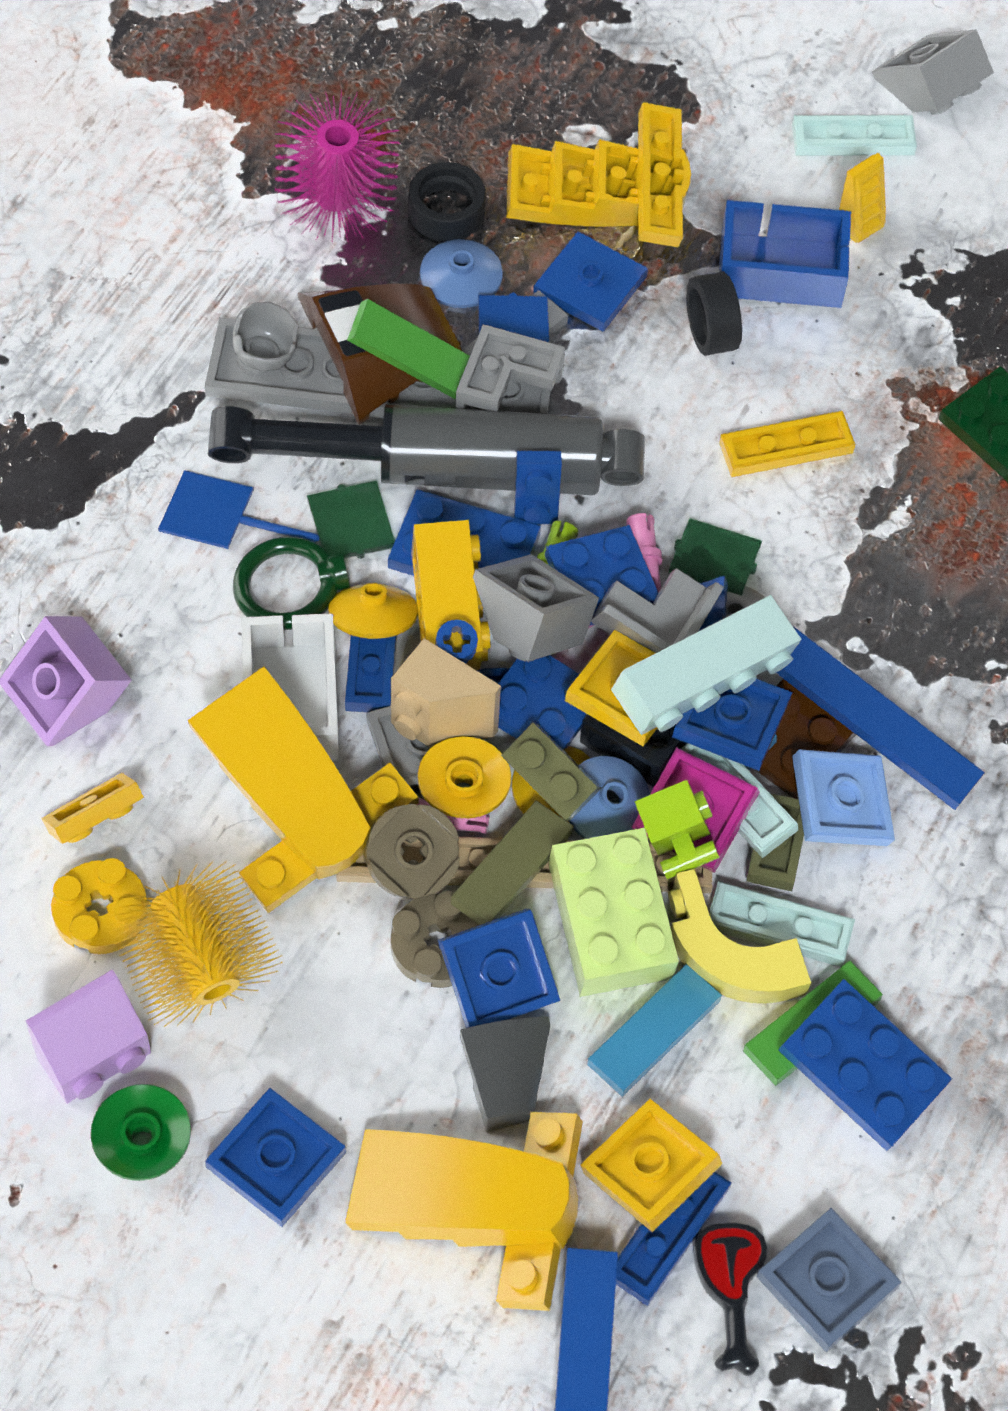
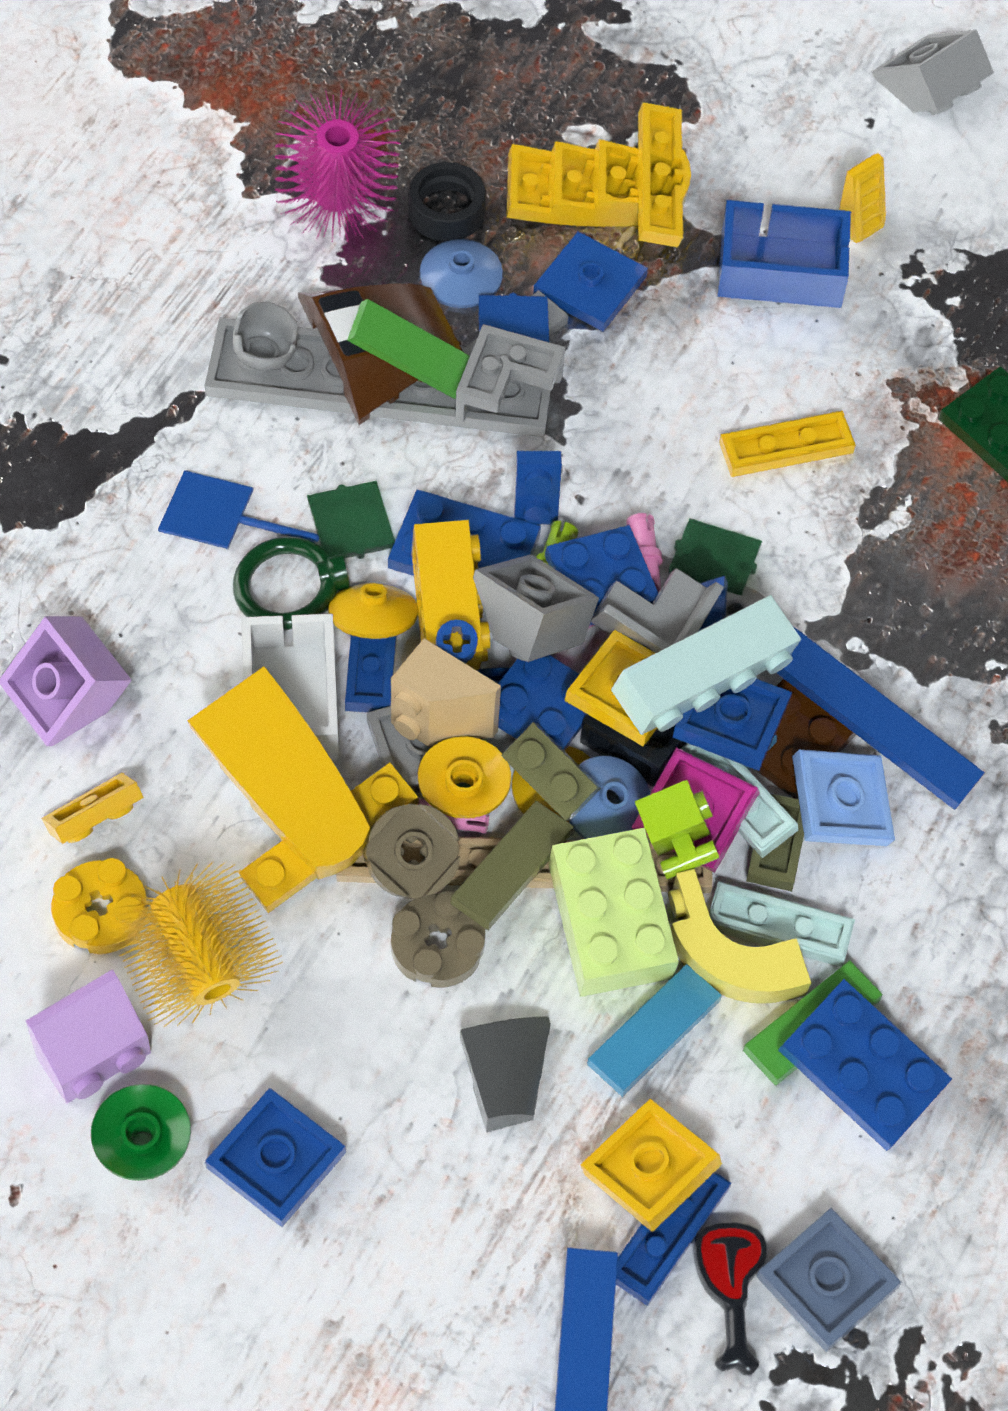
dark grey piece [207,405,645,495] -> none
yellow slope [345,1112,583,1311] -> none
blue plate [438,908,561,1028] -> none
black tyre [686,271,742,356] -> none
light aqua tile [792,115,917,156] -> none

